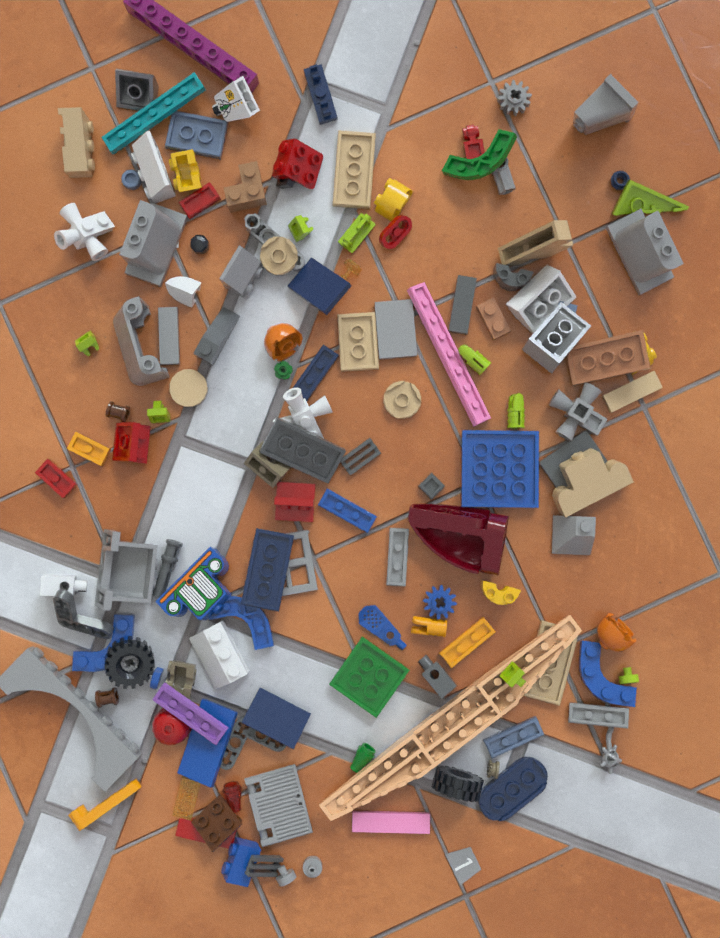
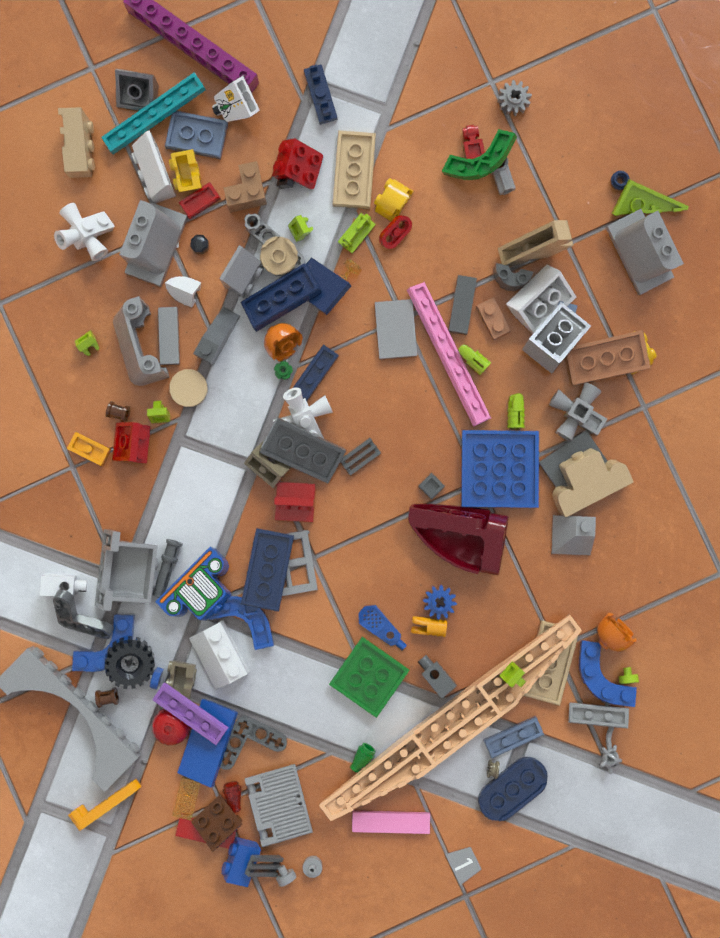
red plate [35,458,78,498] -> none
sand blue tile [121,170,142,190] -> none
dark blue tile [242,687,311,750] -> none
blue tile [318,489,377,533] -> none
tan tile [337,312,379,372] -> none
tan tile [383,381,421,419] -> none
light grey tile [386,528,409,586] -> none
black bush [432,765,484,802] -> none
light orange tile [439,617,496,668] -> none
yellow cylinder [480,580,521,605] -> none
light grey windscreen [573,74,638,135] -> none
tan tile [602,371,663,413] -> none
none -> dark blue tile [240,263,322,332]

